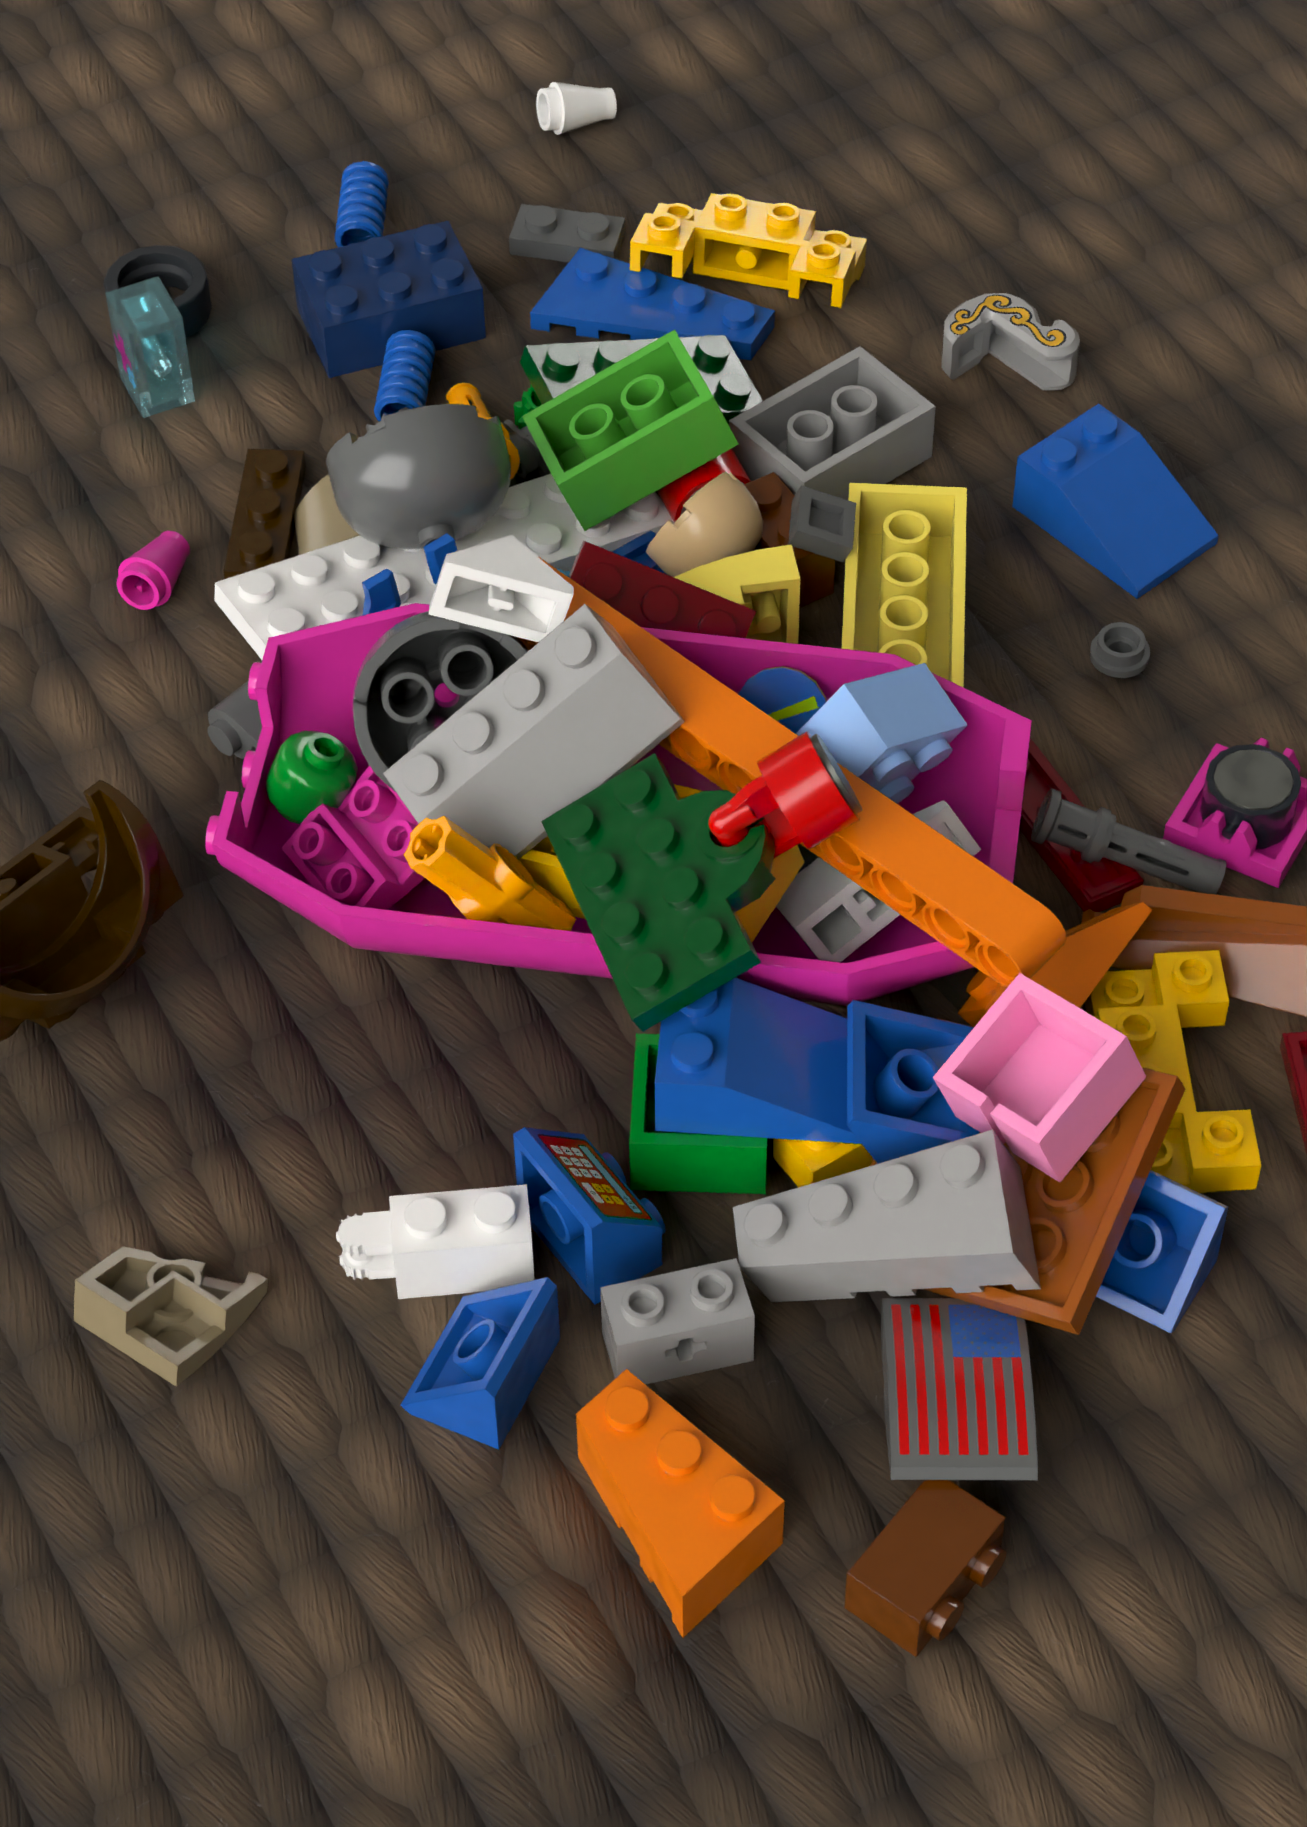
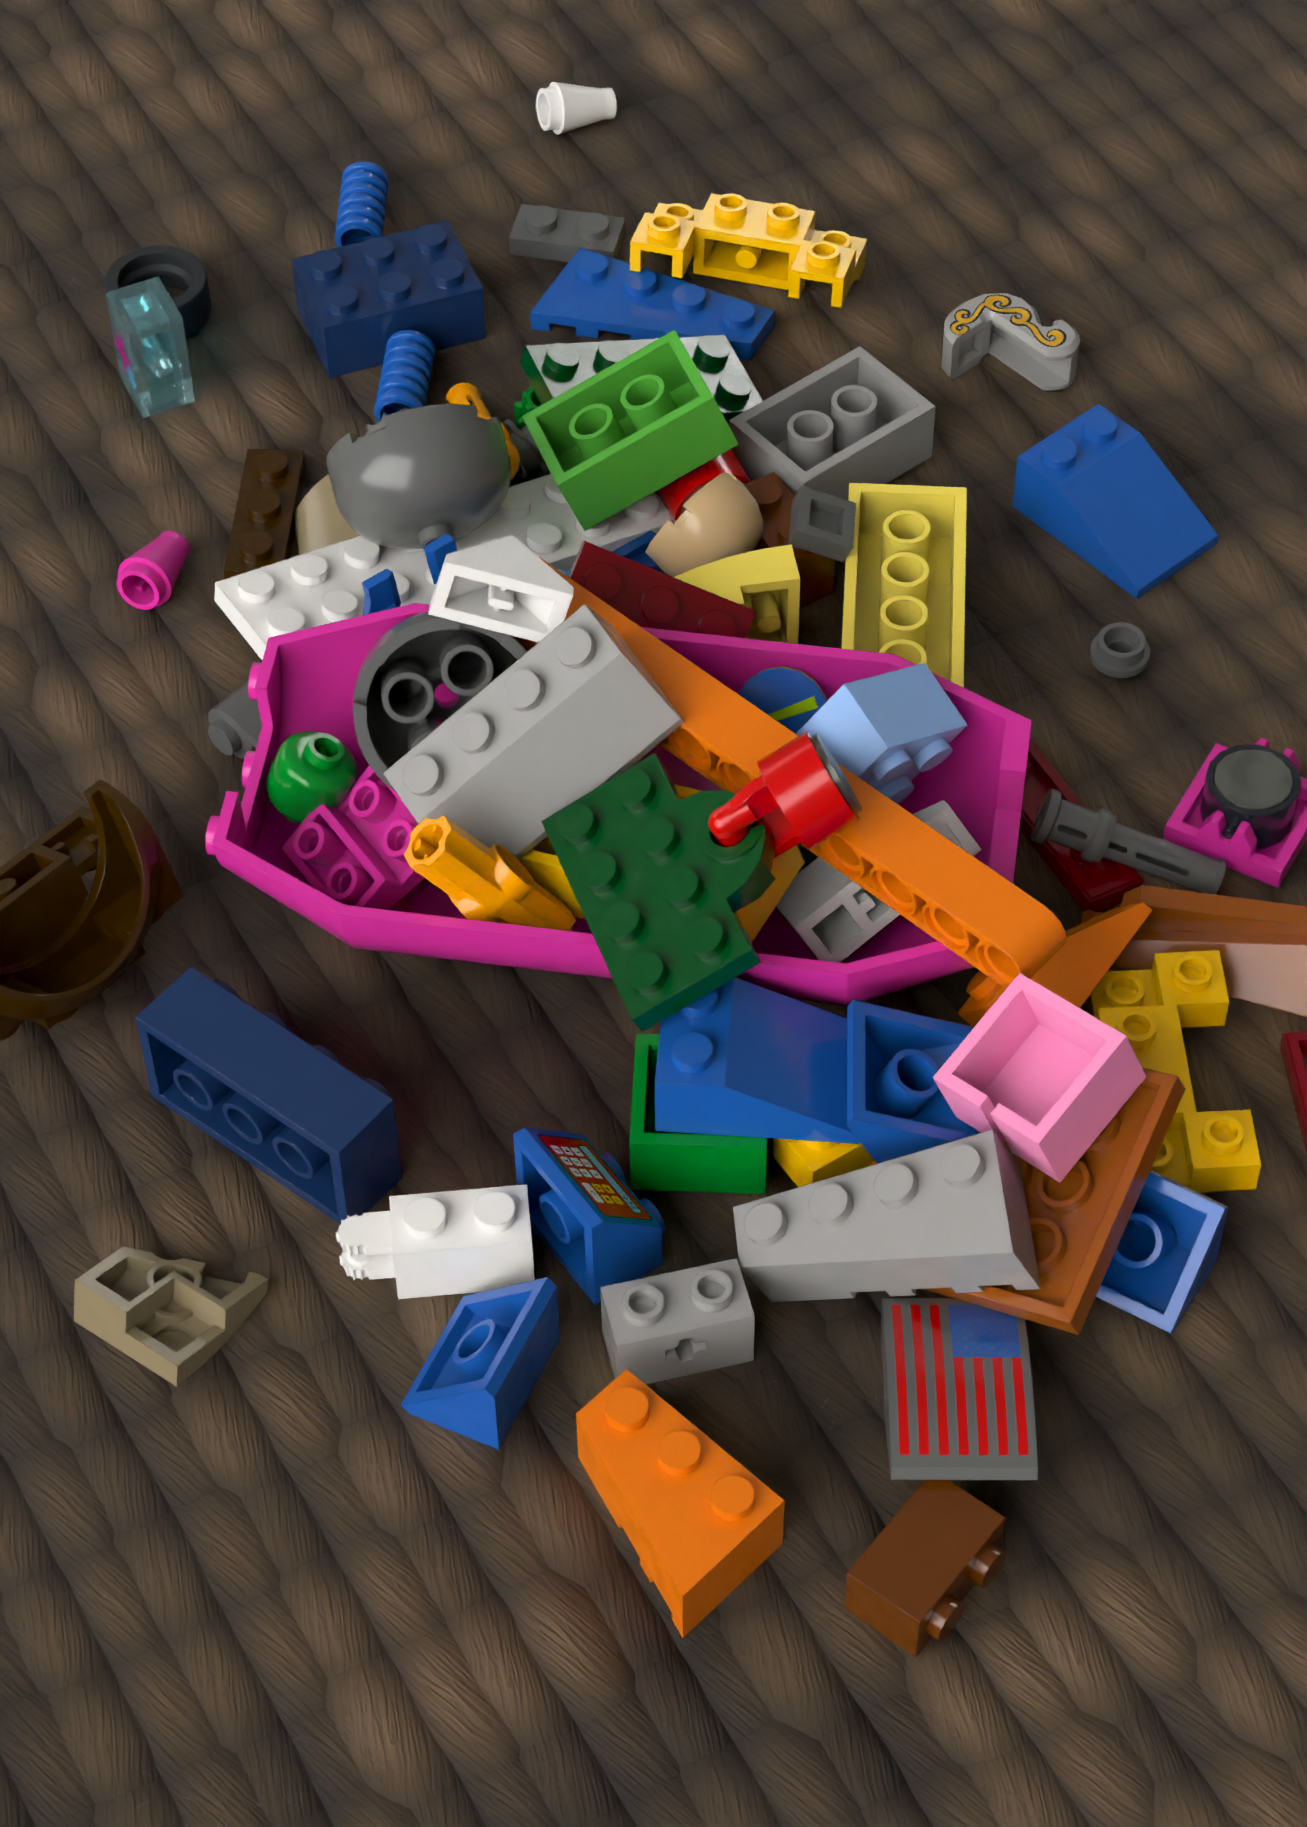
none -> dark blue brick [135,967,402,1224]

